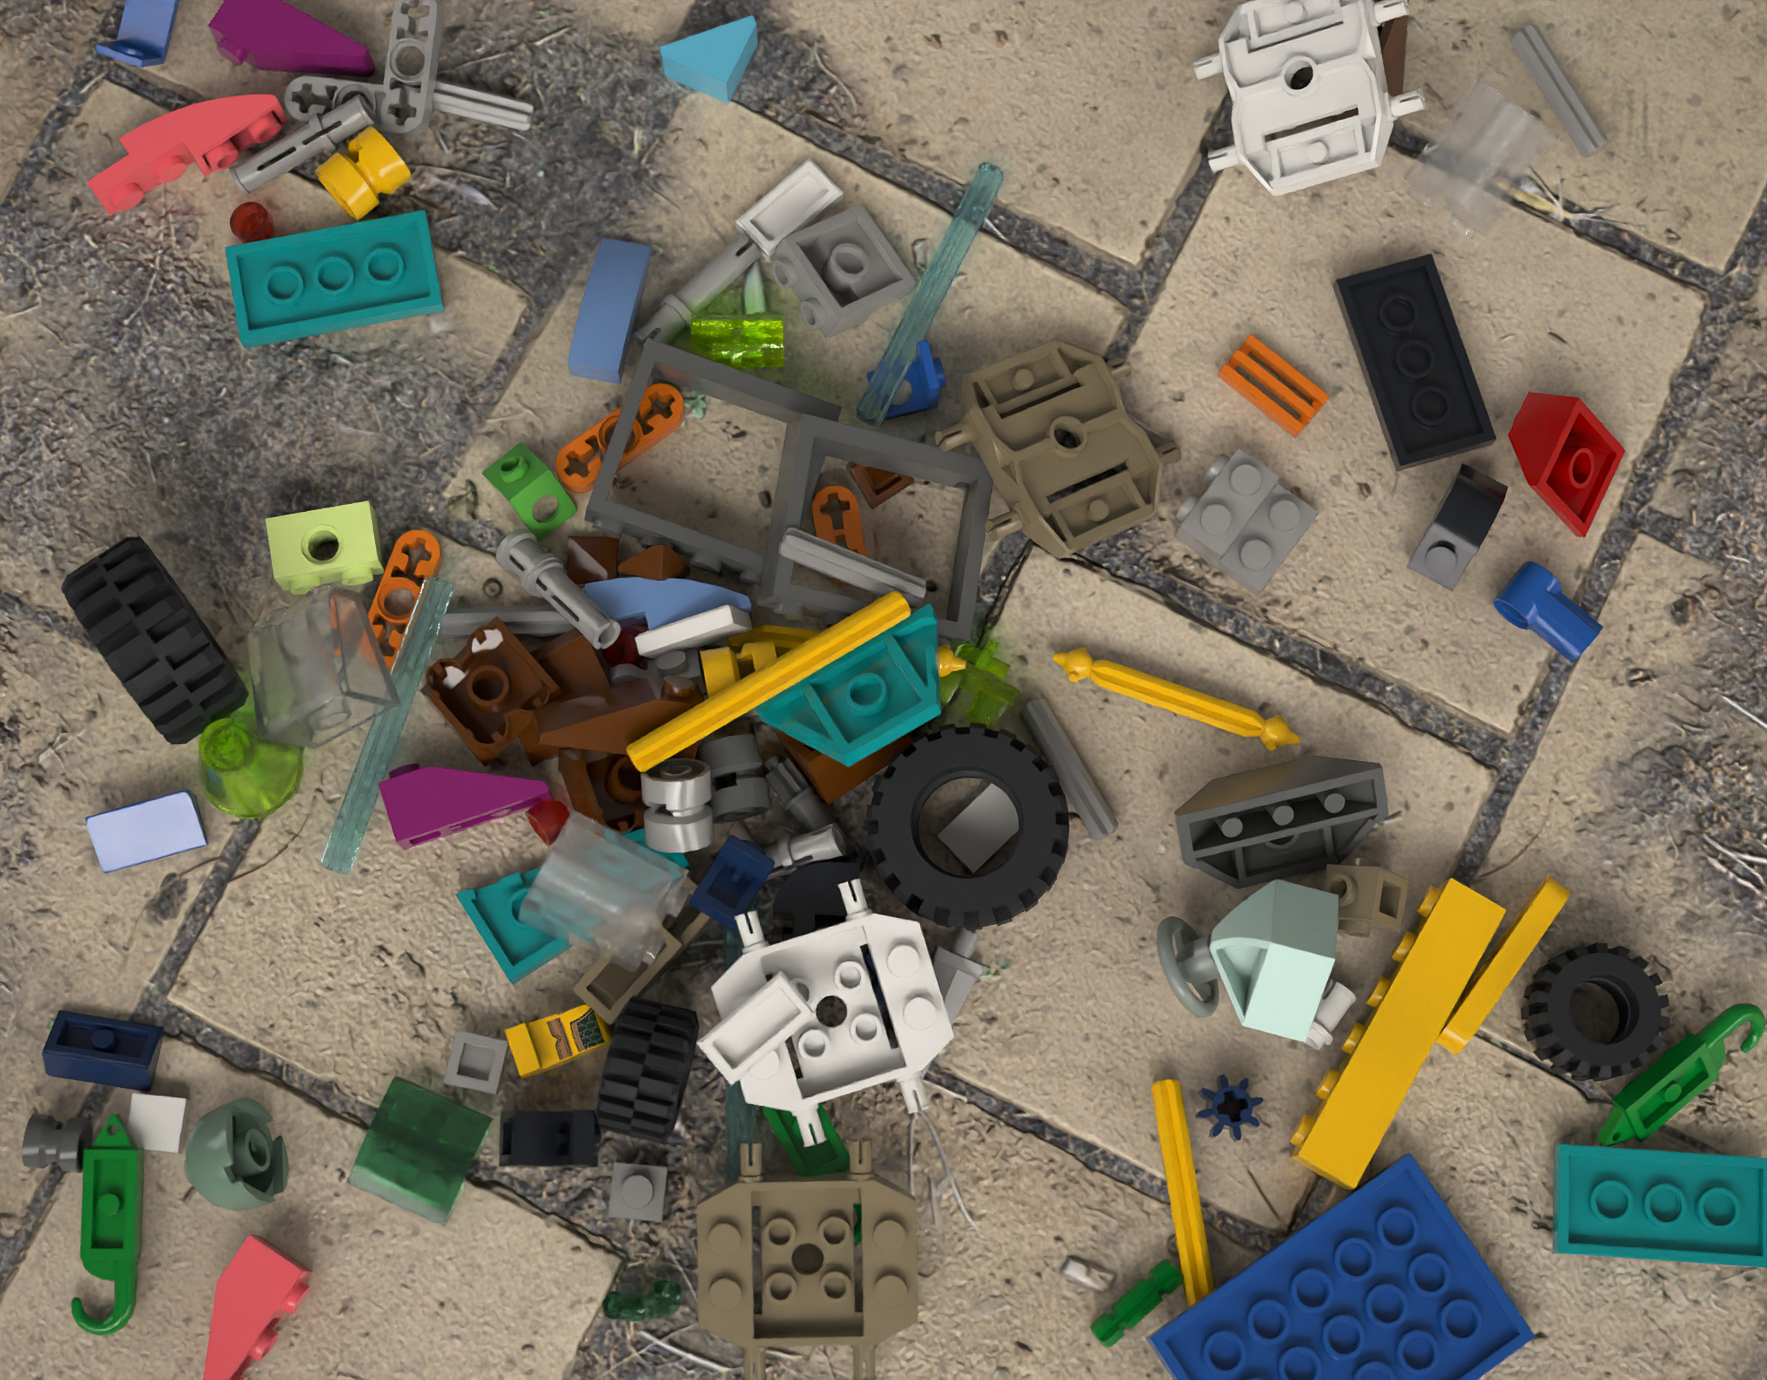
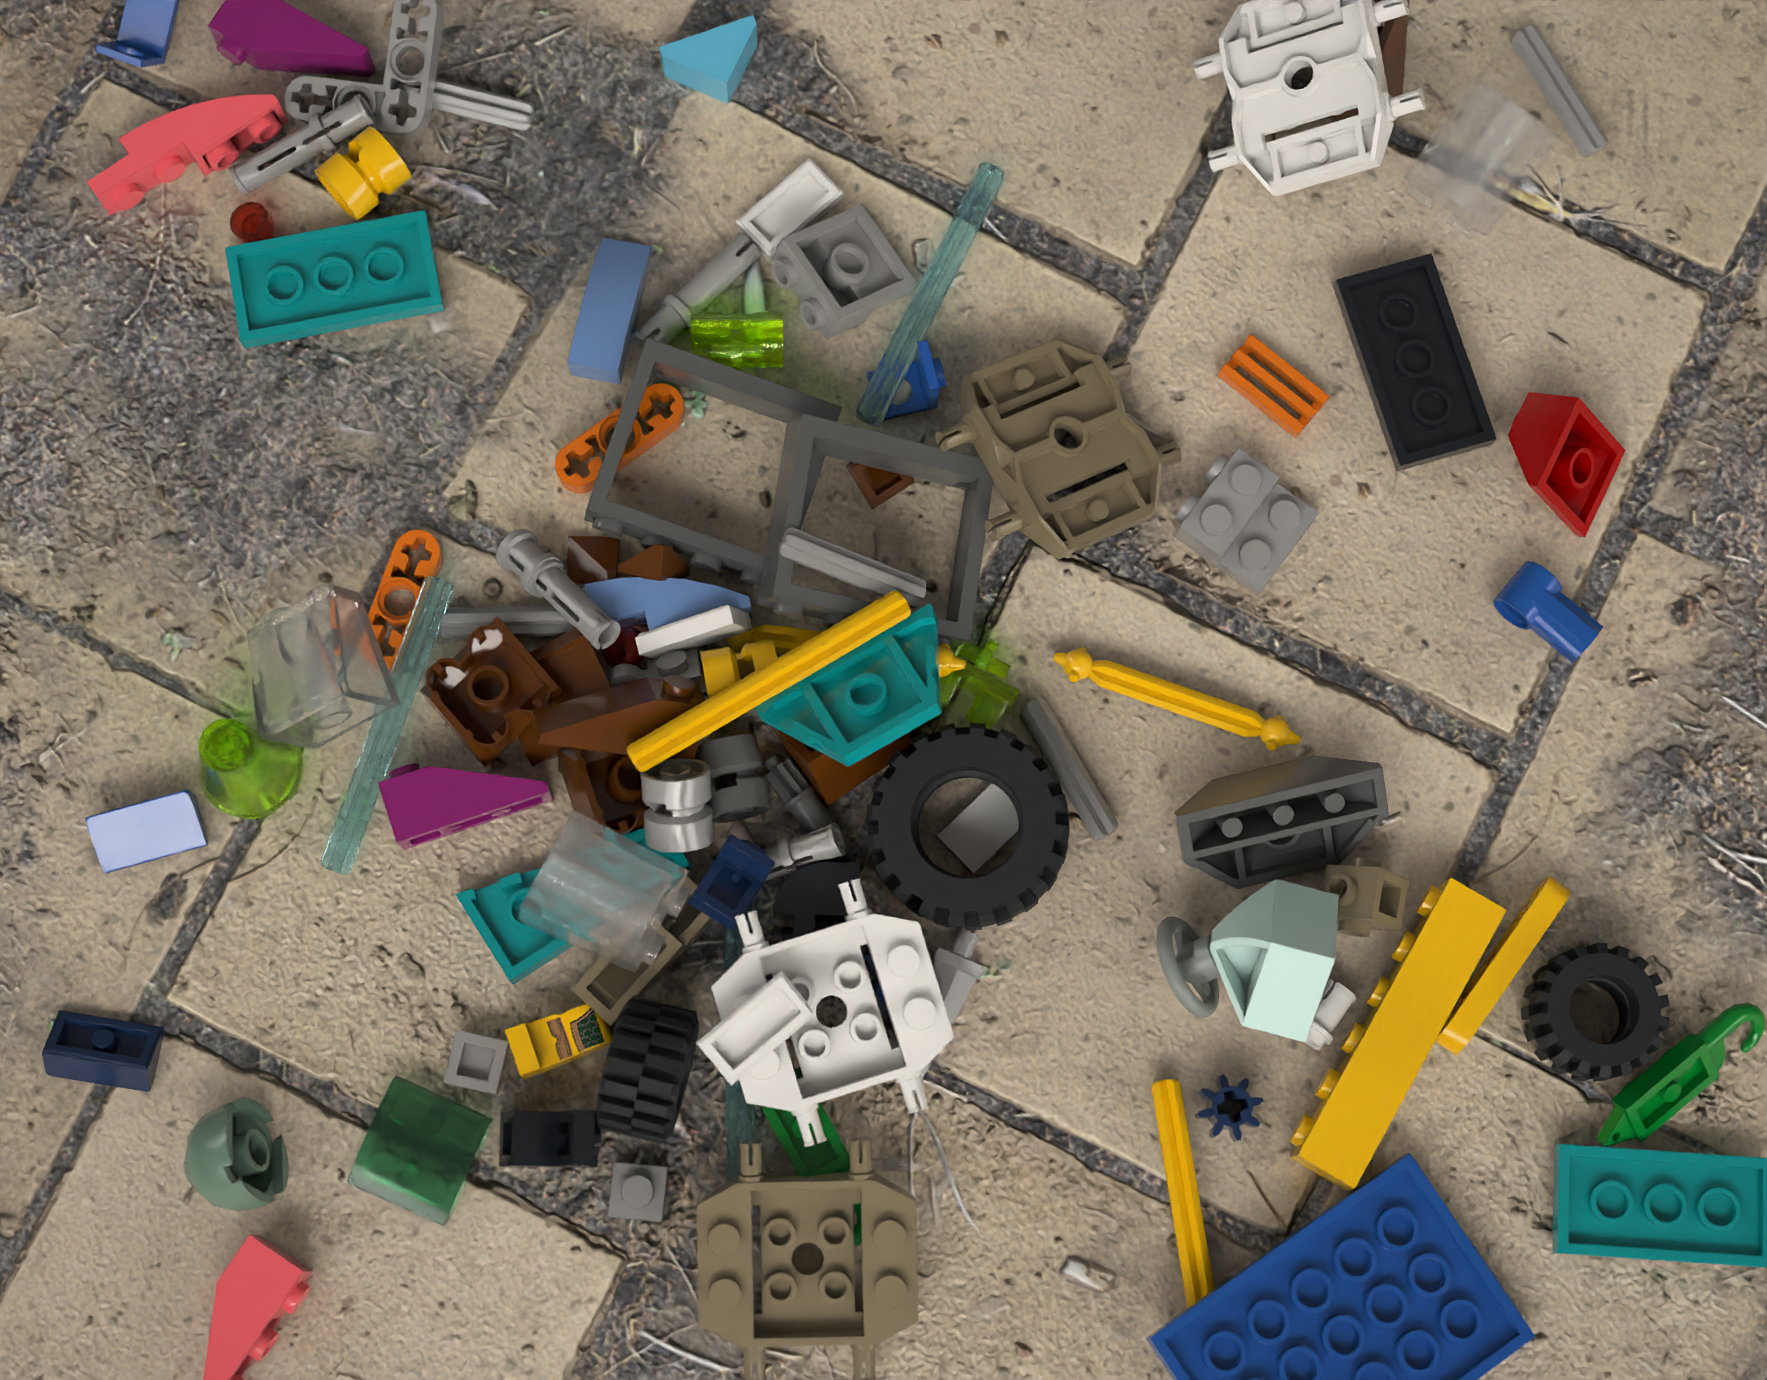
dark grey wheel [22,1113,93,1173] -> none
black tyre [61,536,249,745] -> none
green plate [71,1114,144,1336] -> none
white tile [127,1093,190,1154] -> none
yellowish green brick [265,501,385,595] -> none
bright green bracket [482,442,578,541] -> none
clear red hinge [525,799,570,846] -> none
clear green arm [602,1279,682,1322] -> none
orange beam [812,485,867,585] -> none
green axle [1090,1260,1184,1348] -> none
black brick [1407,463,1508,591] -> none

